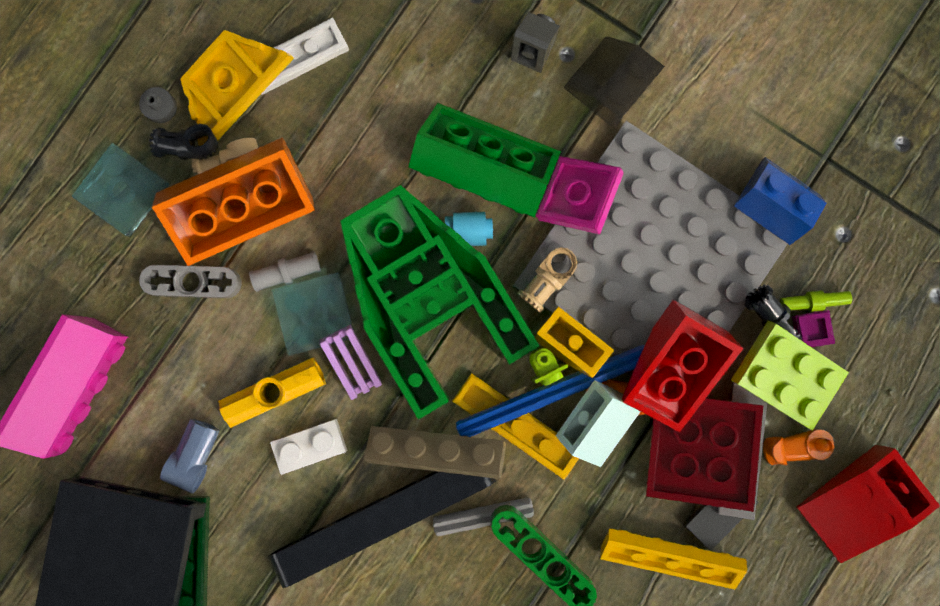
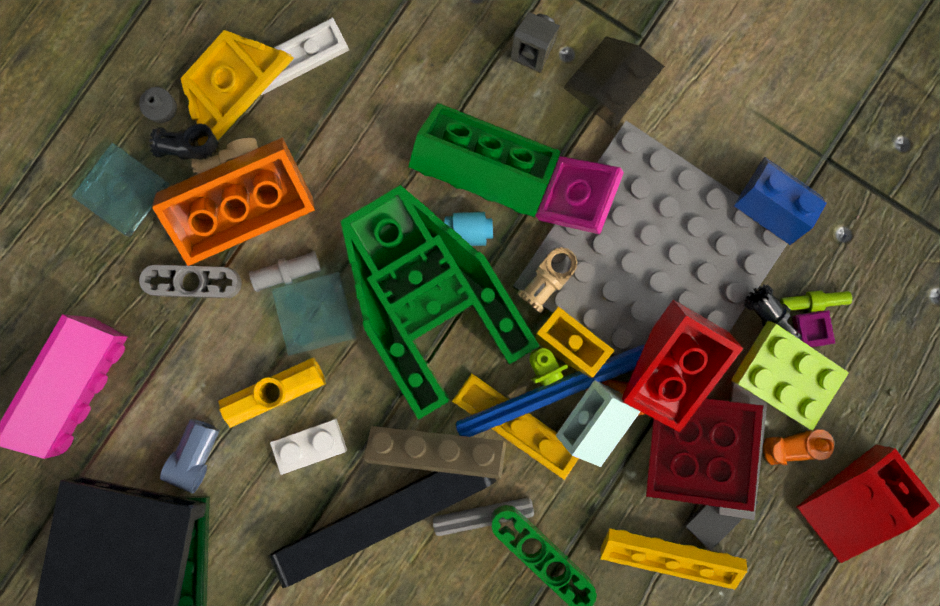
lavender tile [320,324,382,400] -> none

